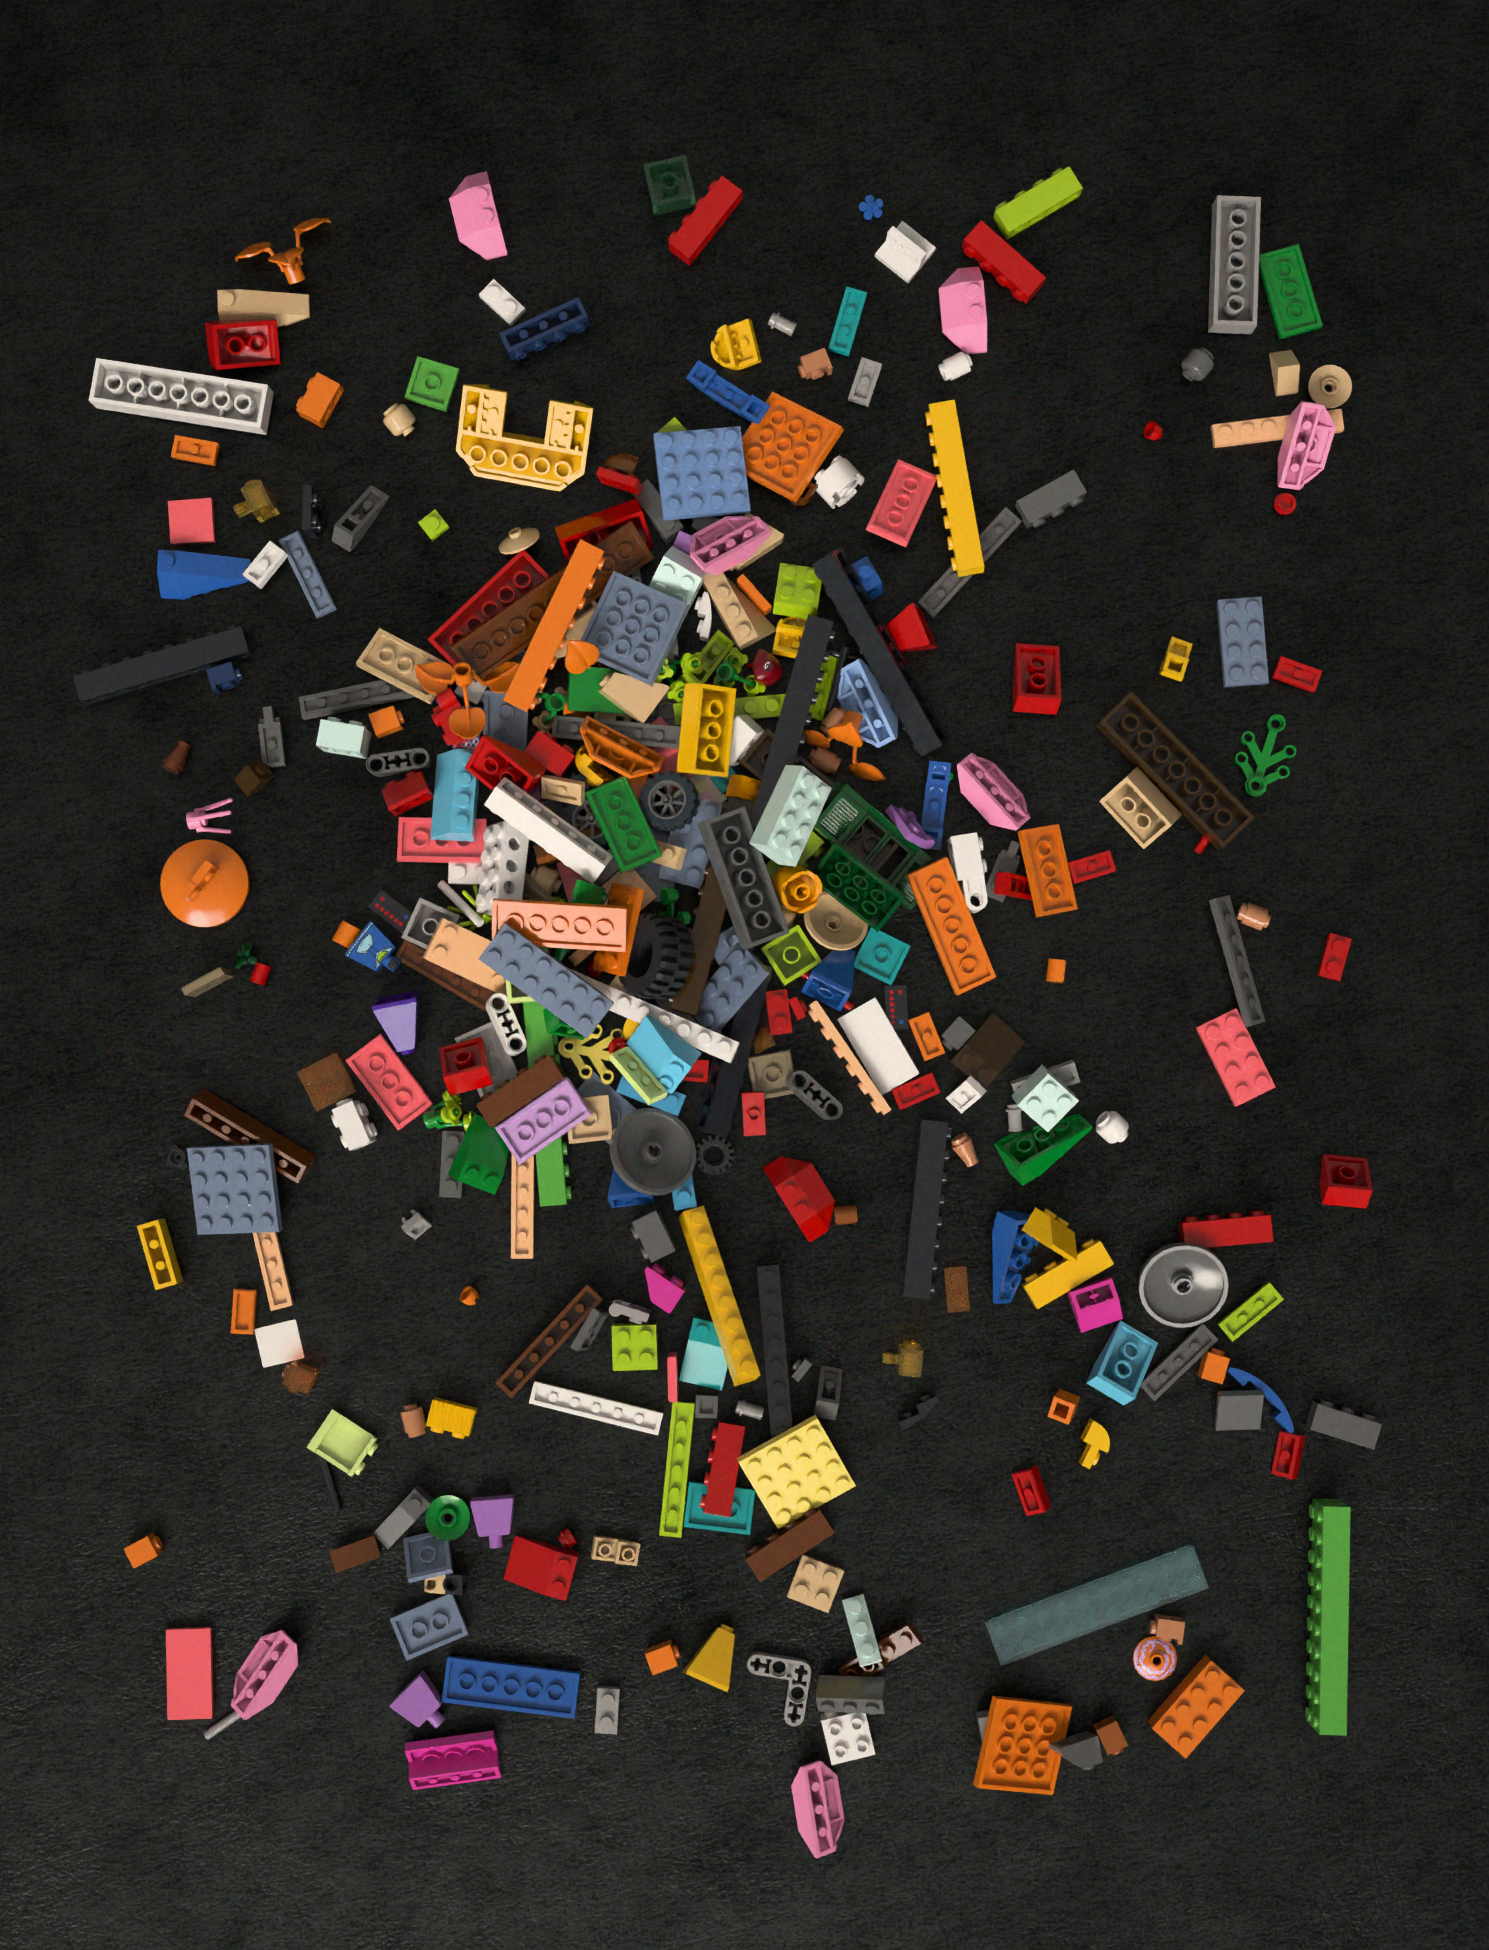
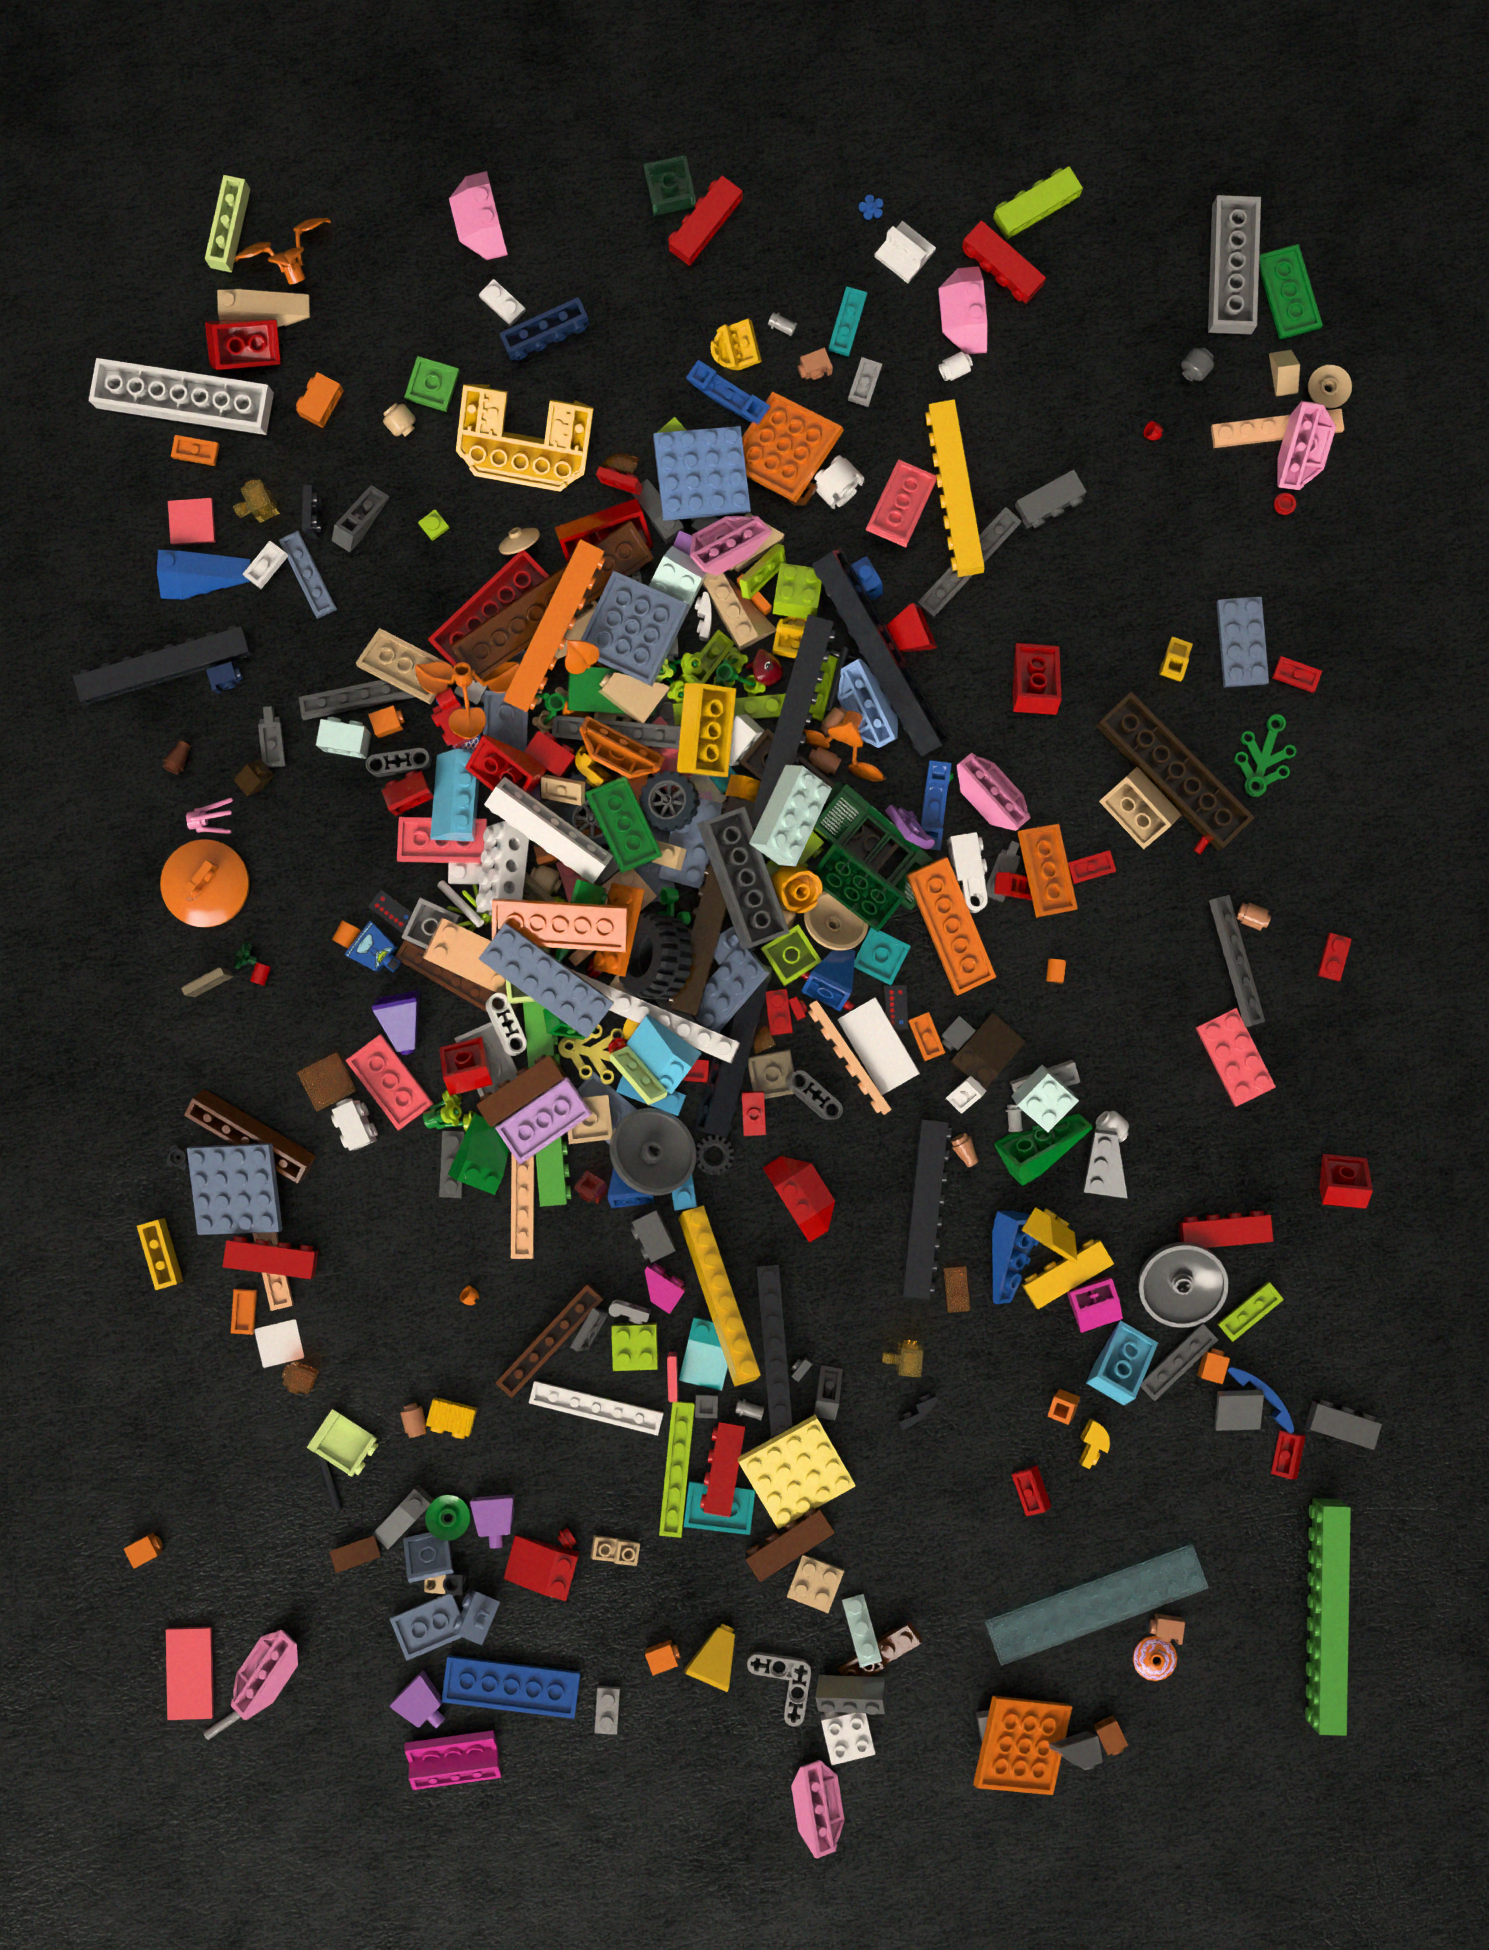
light grey tile [401,1210,432,1240] -> none
dark orange brick [834,1205,858,1225] -> none
red plate [891,1072,941,1110] -> none
orange brick [1147,1654,1245,1759] -> none
none -> yellowish green brick [205,175,250,272]
none -> red brick [223,1236,319,1279]
none -> sand blue brick [453,1590,500,1645]
none -> clear red brick [574,1170,608,1204]
none -> lime plate [739,543,786,599]
none -> wing [1083,1129,1127,1198]

